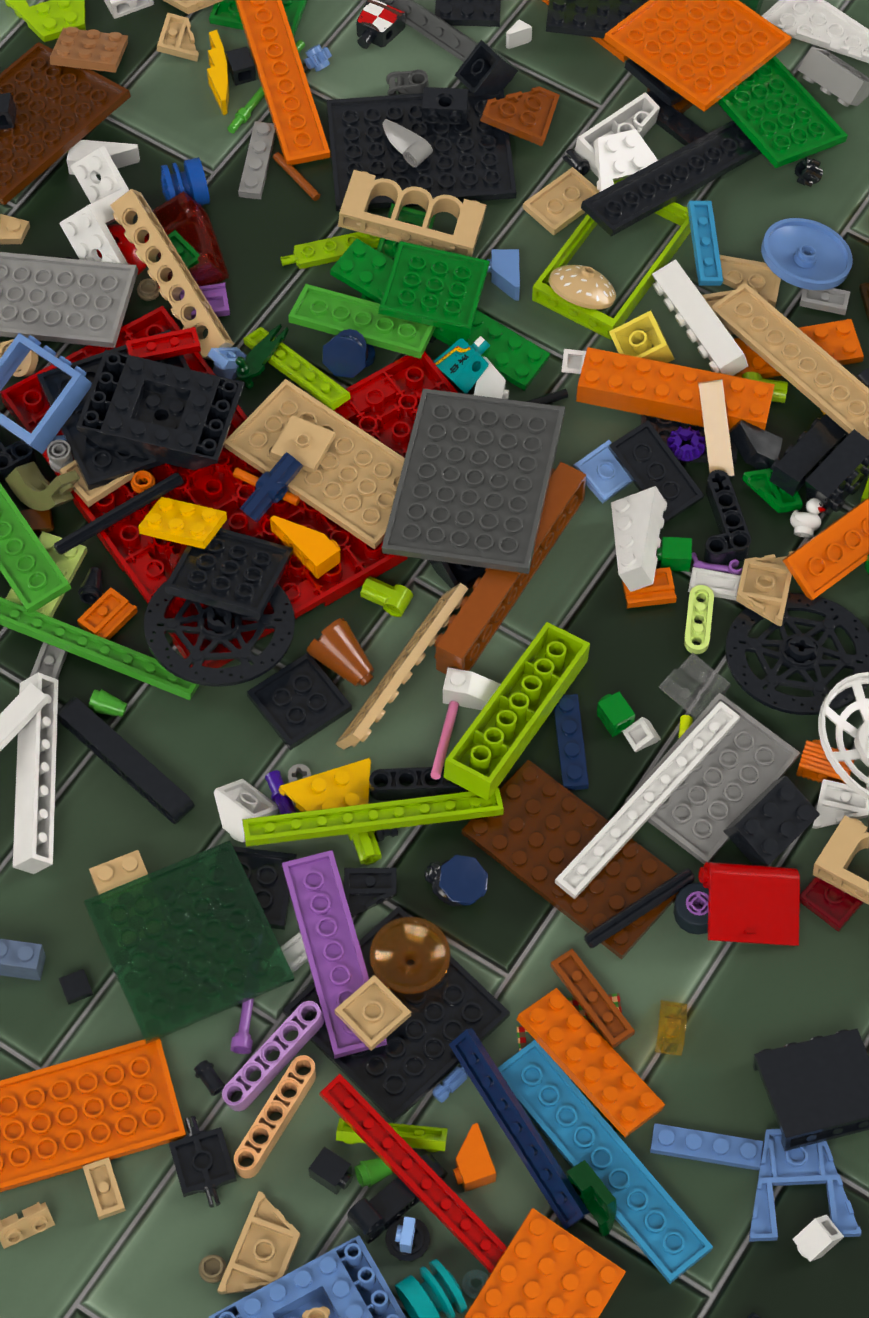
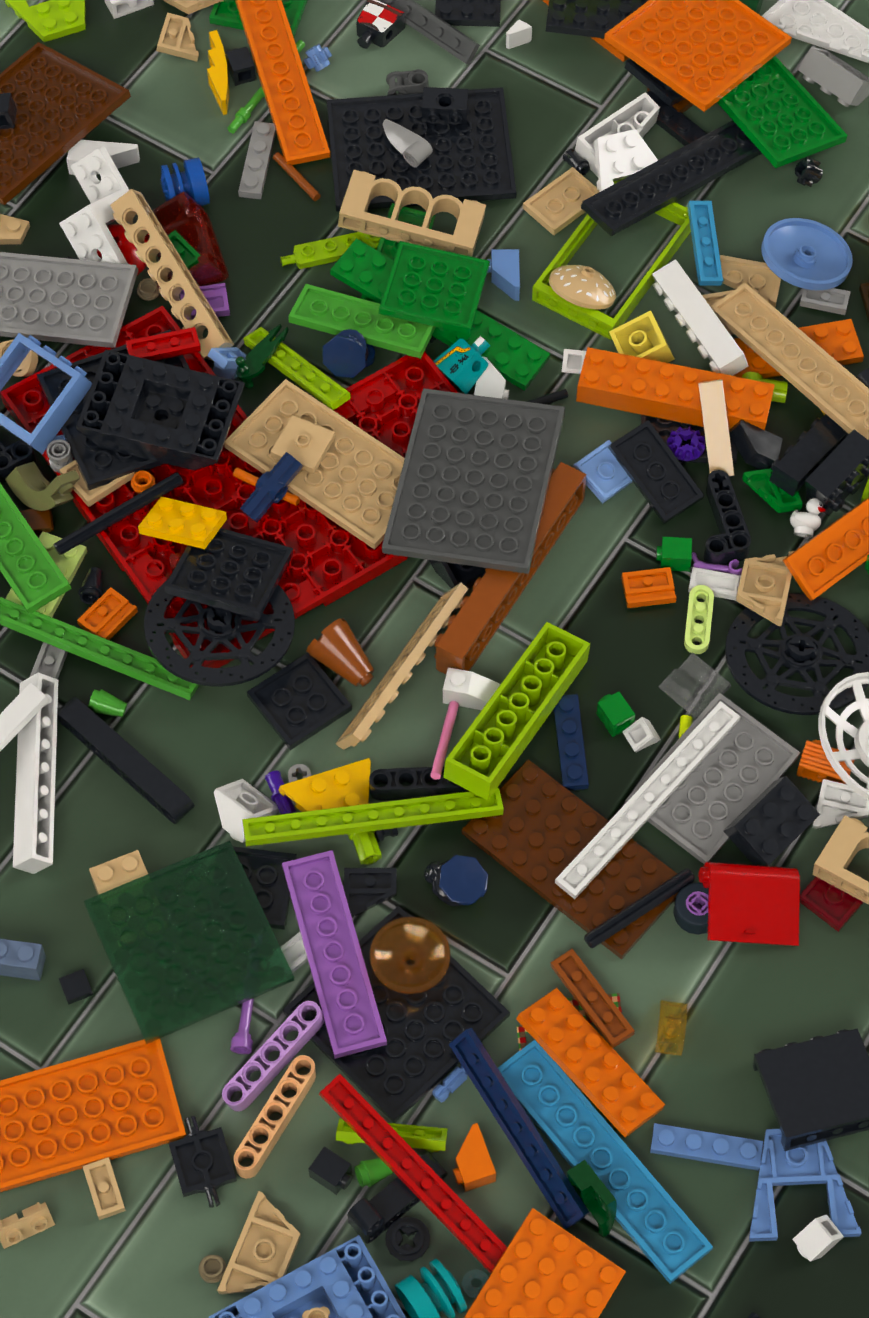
medium nougat plate [50,27,128,73] -> none
black pin [194,1060,225,1096] -> none
light orange slope [270,515,341,579] -> none
tan plate [334,975,411,1051] -> none
lime piece [360,576,414,617] -> none
light blue plate [395,1216,416,1253] -> none
black slope [455,40,518,96] -> none
dark orange plate [480,86,560,146] -> none
white wedge [611,486,667,592] -> none

